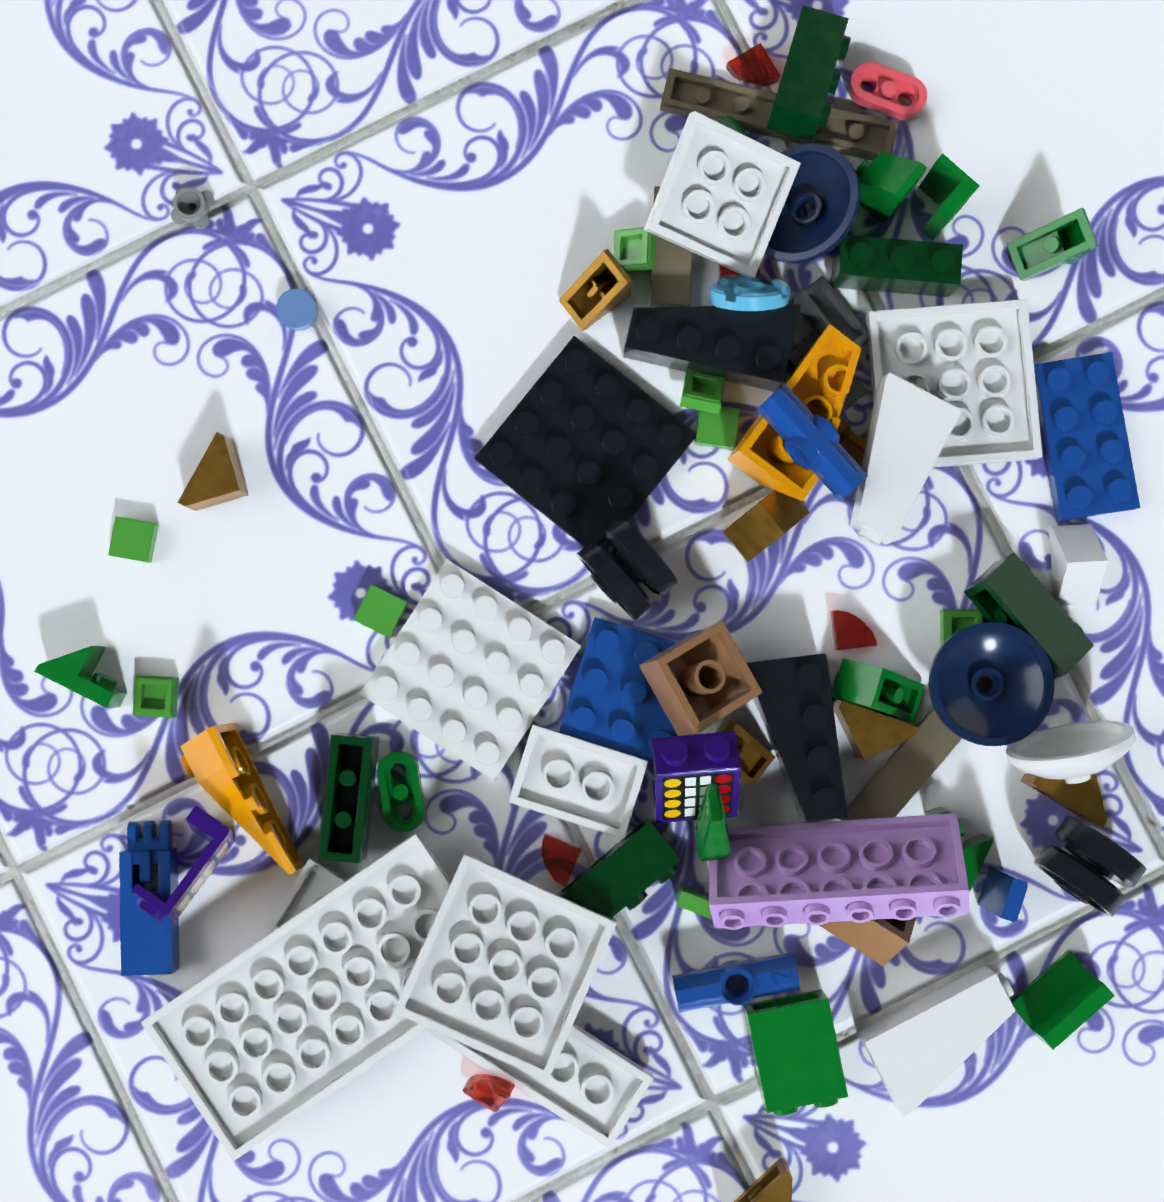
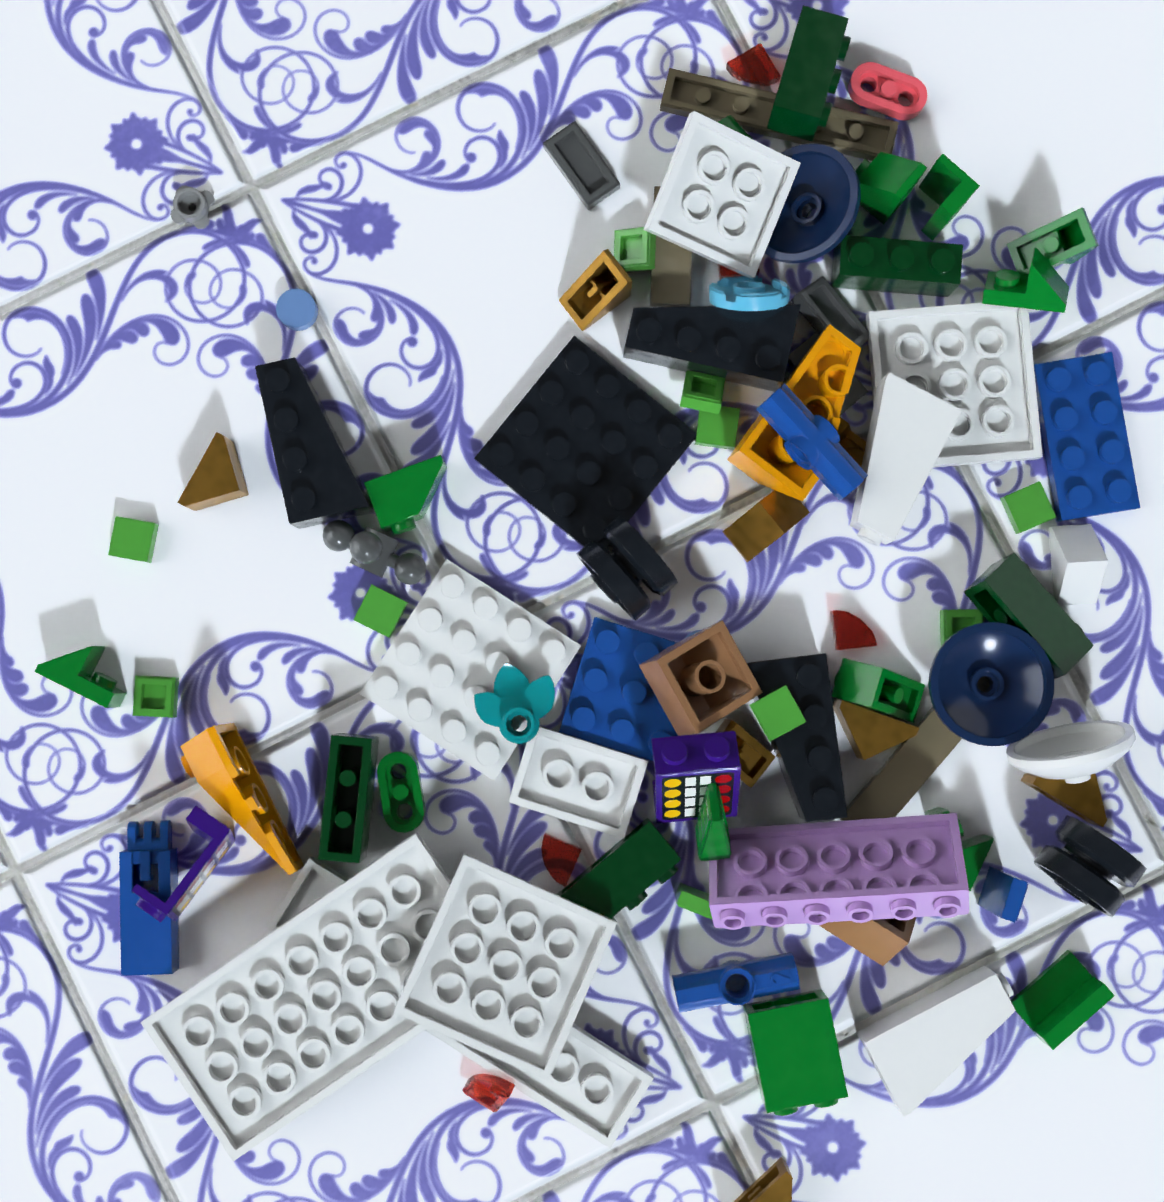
none -> black wedge [255,357,375,529]
none -> dark grey piece [322,520,426,585]
none -> green slope [364,455,447,535]
none -> teal plate [474,663,555,744]
none -> dark grey tile [543,121,620,210]
none -> bright green tile [750,685,806,742]
none -> green slope [982,247,1069,313]
none -> bright green tile [1000,481,1056,534]

